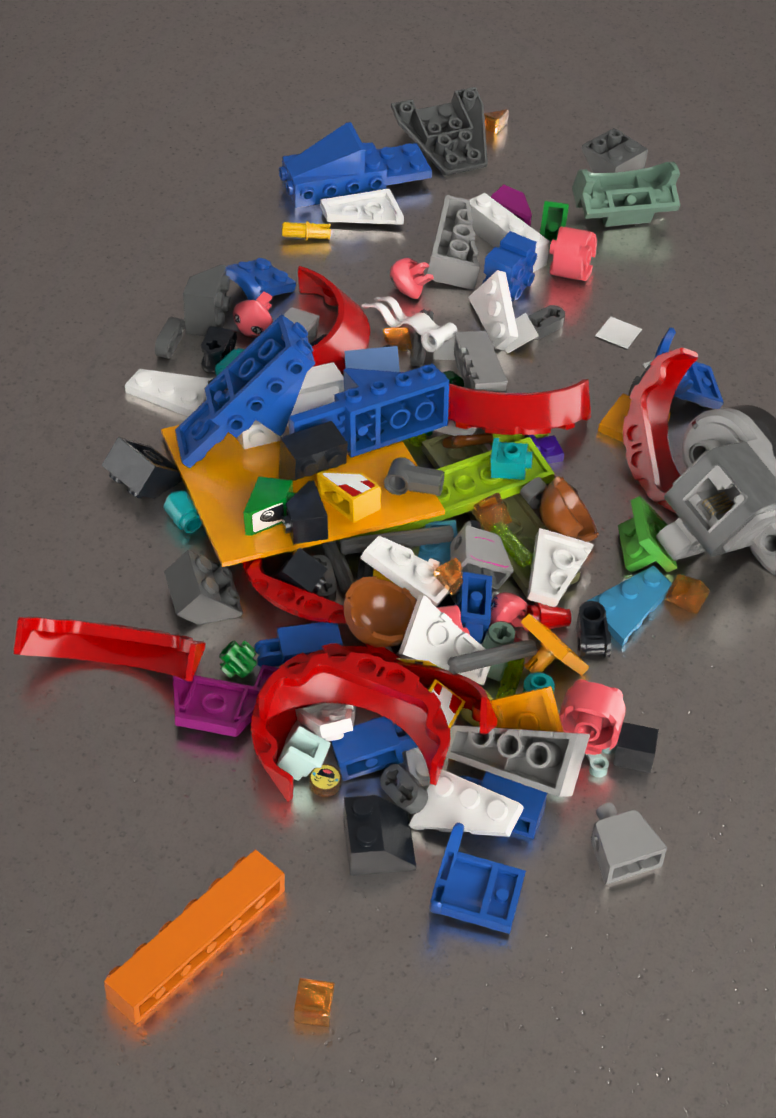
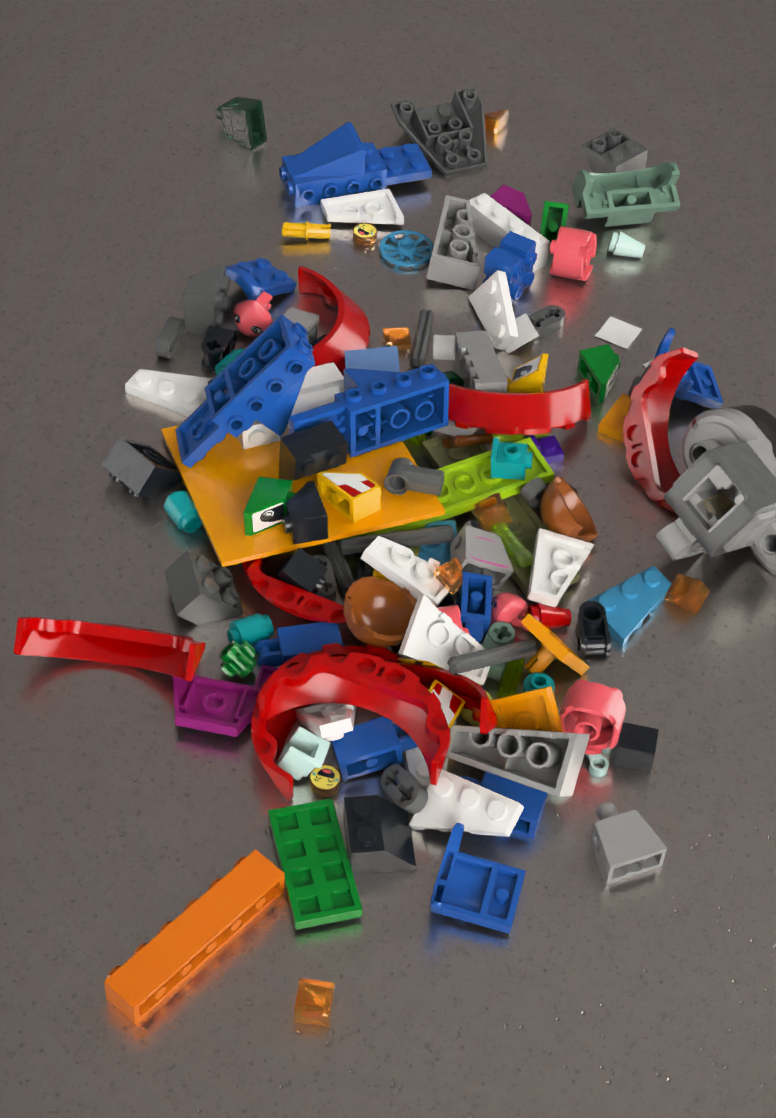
white flag [361,297,457,352] -> none
coral piece [390,257,434,299] -> none
bright green bracket [618,496,678,573] -> none
none -> clear green torso [216,97,267,150]
none -> teal brick [227,613,274,647]
none -> green plate [268,799,363,930]
none -> tile [353,223,377,245]
none -> dark azure wheel [379,230,434,269]
none -> yellow slope [506,353,549,393]
none -> green slope [577,344,621,404]
none -> light aqua cone [607,231,645,259]

